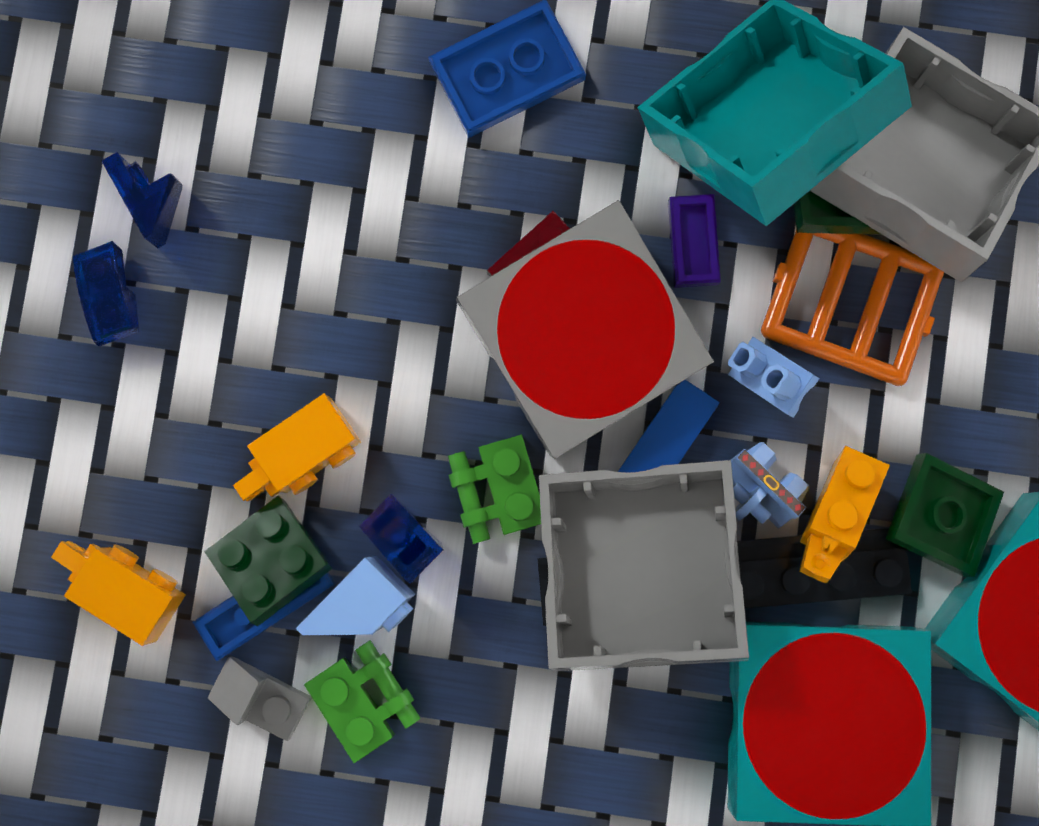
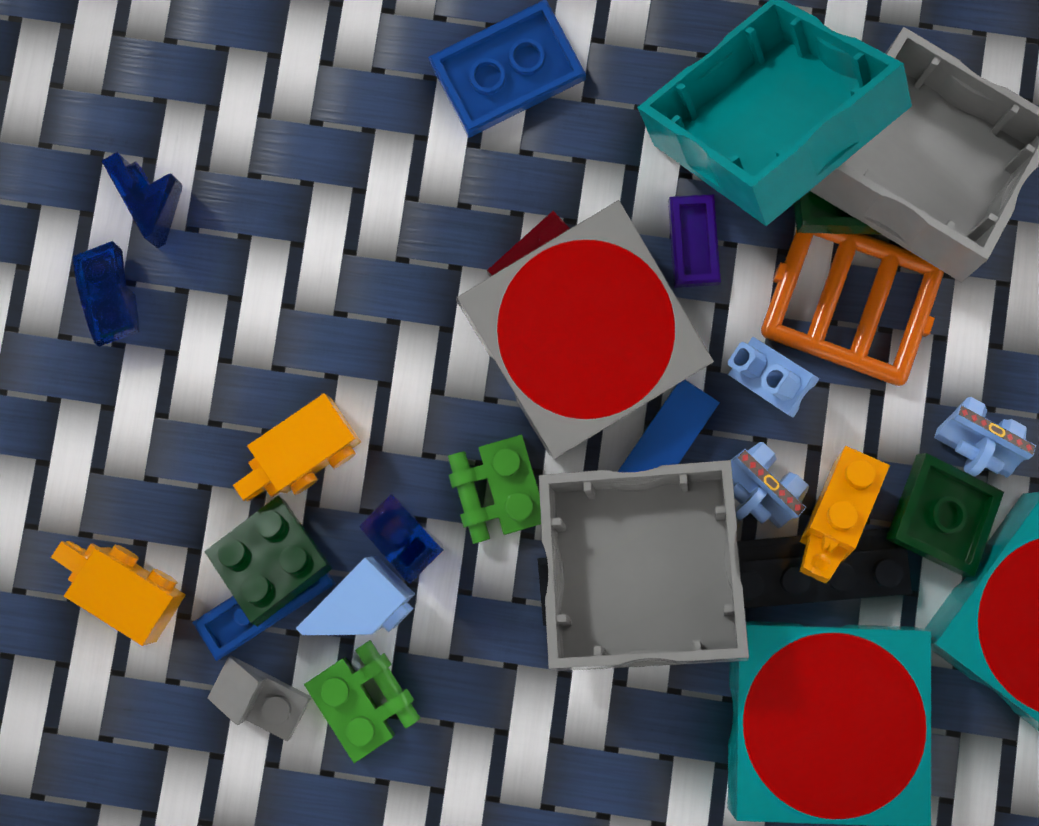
none -> light blue hips [934,397,1036,478]

